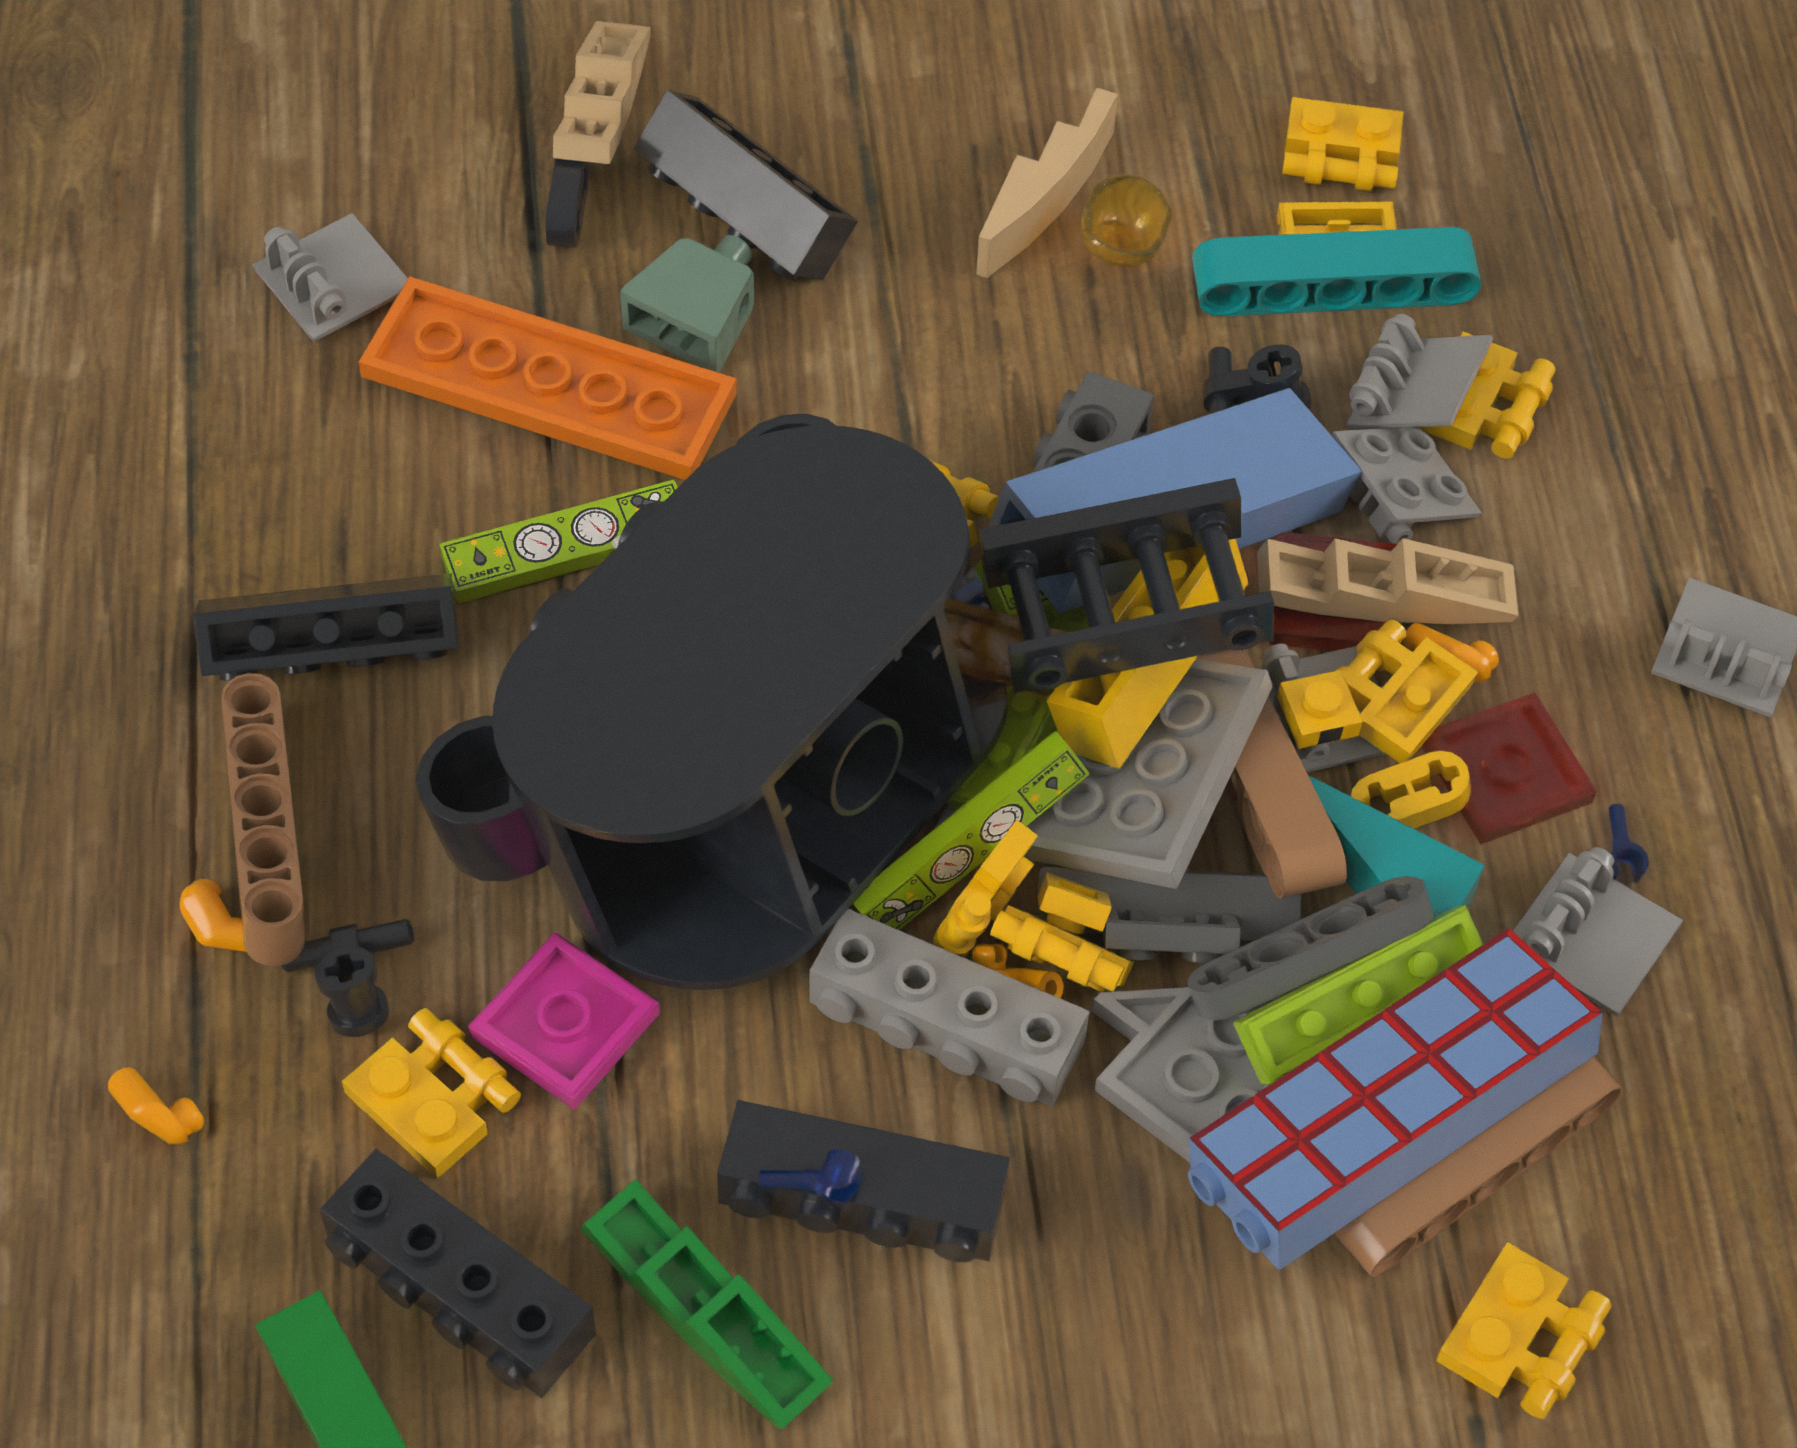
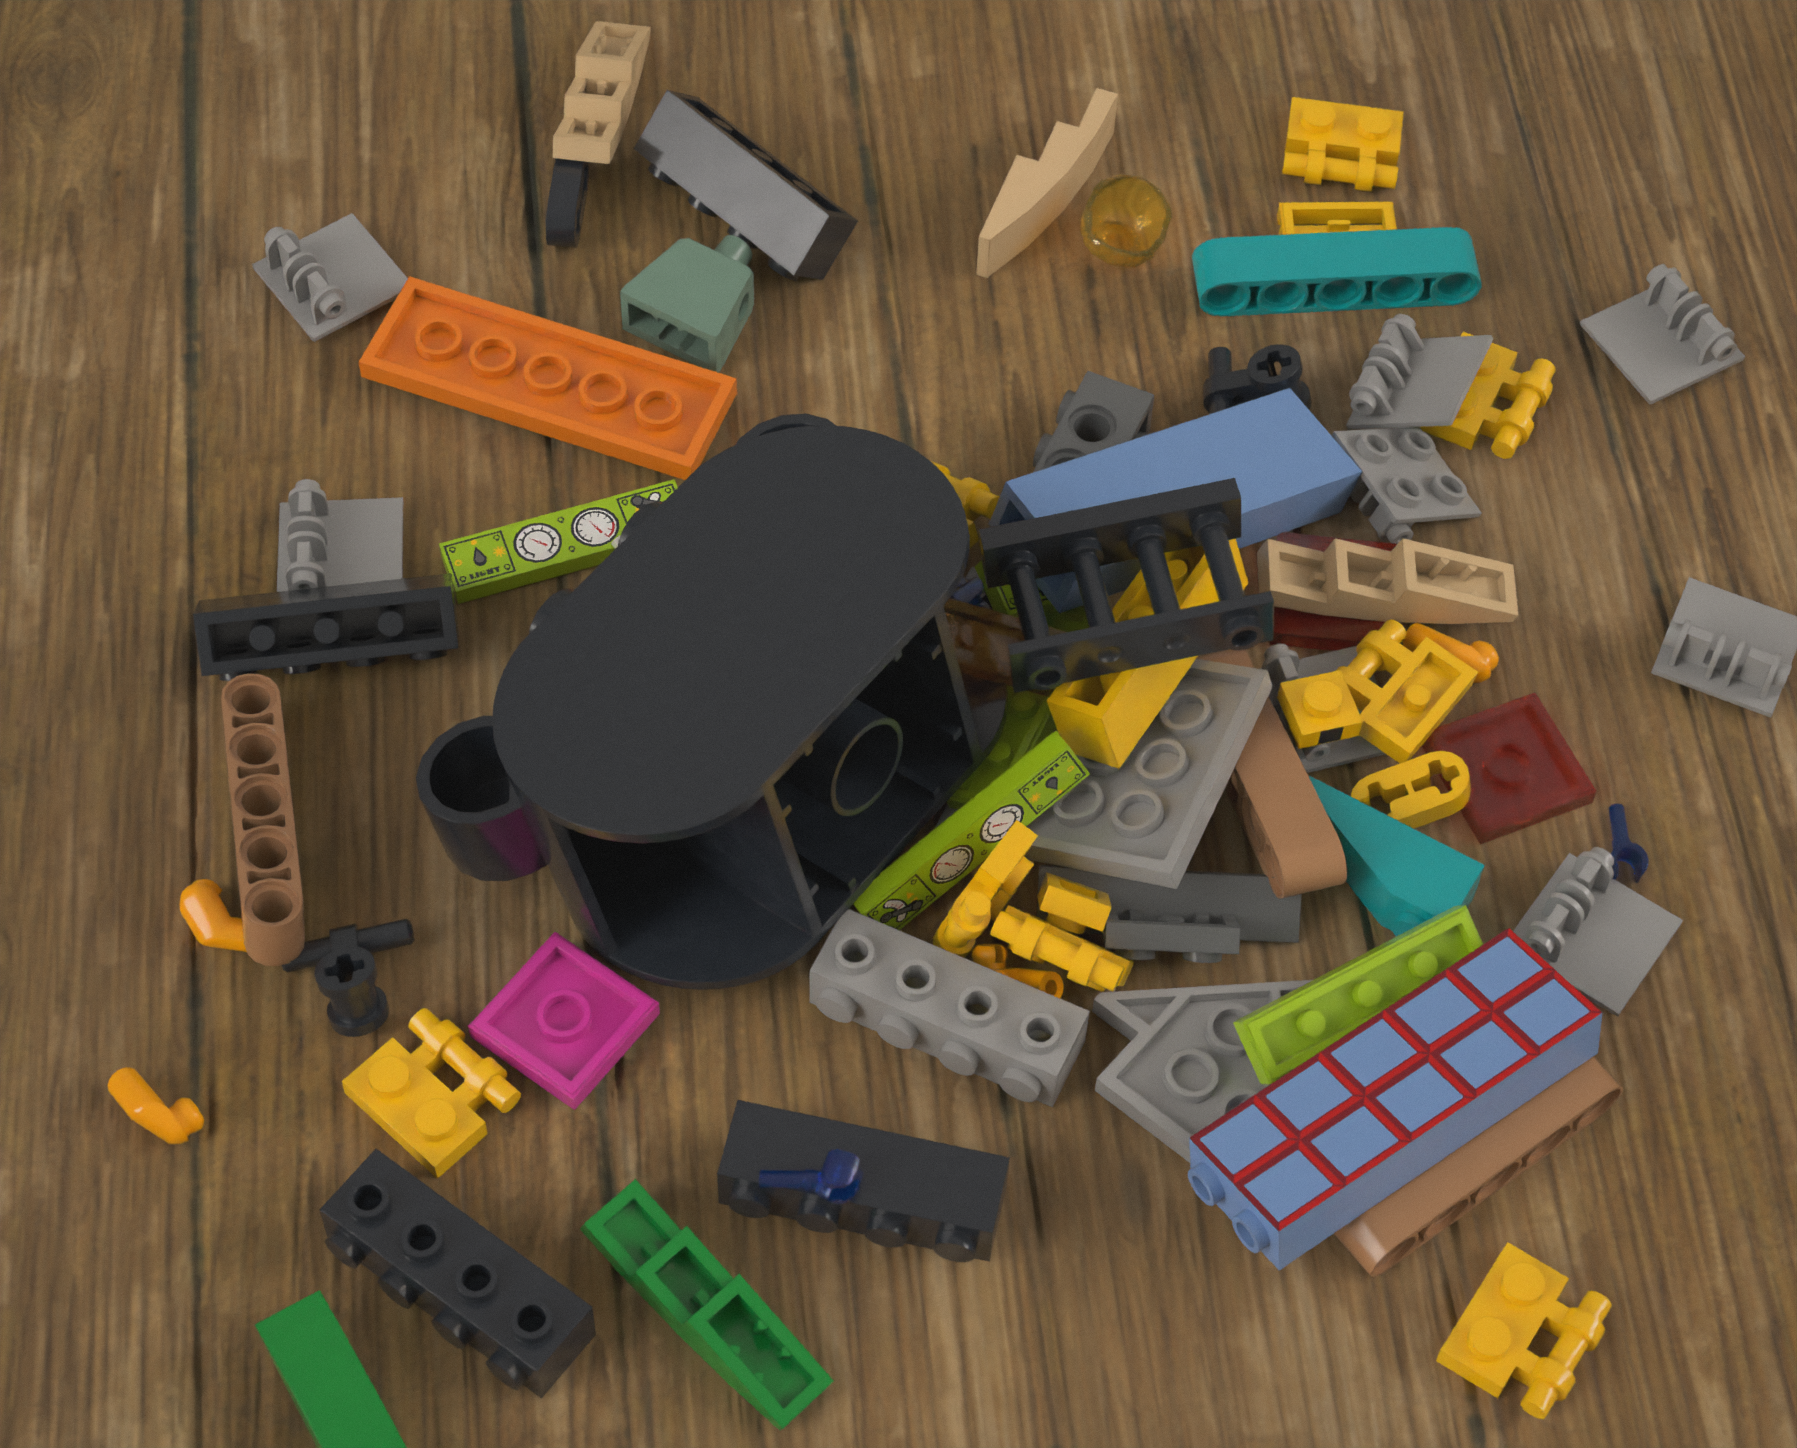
dark grey beam [1187,876,1434,1020] -> none
none -> light grey hinge [277,479,403,592]
none -> light grey hinge [1580,264,1745,405]

